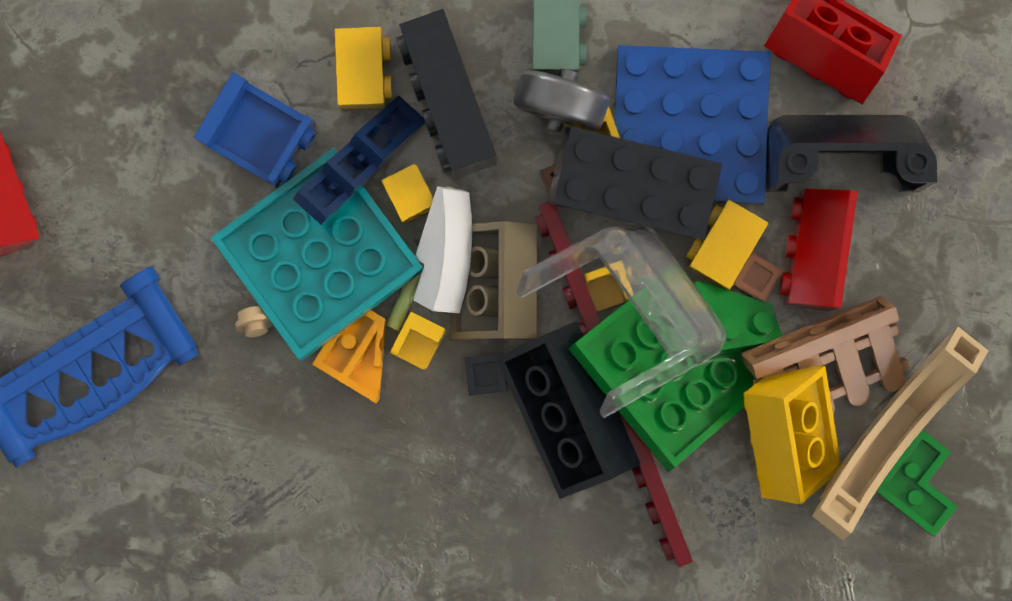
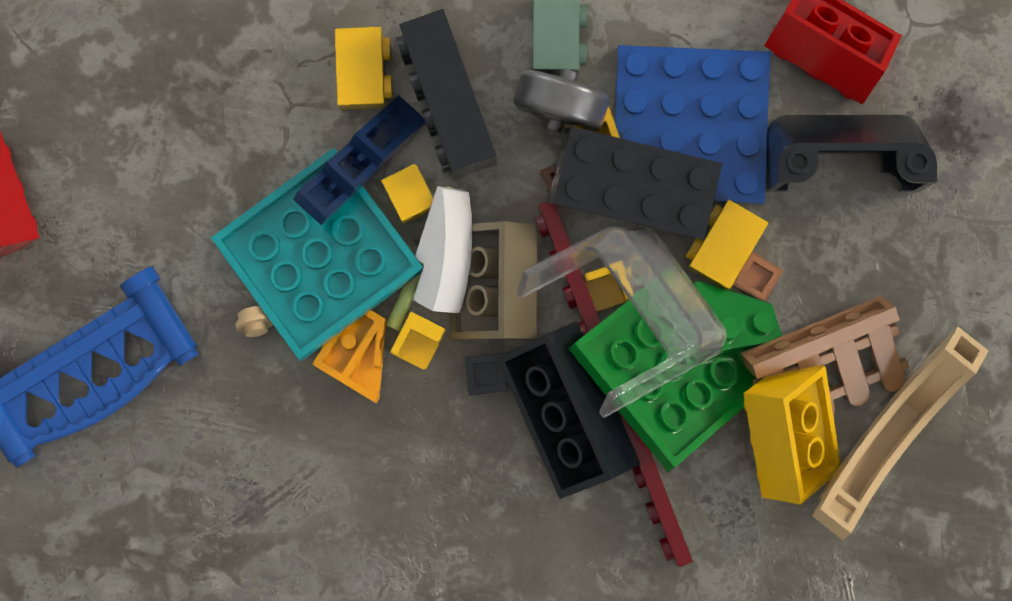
blue panel [193,72,317,188] -> none
red slope [779,188,858,312] -> none
green plate [876,429,958,537] -> none

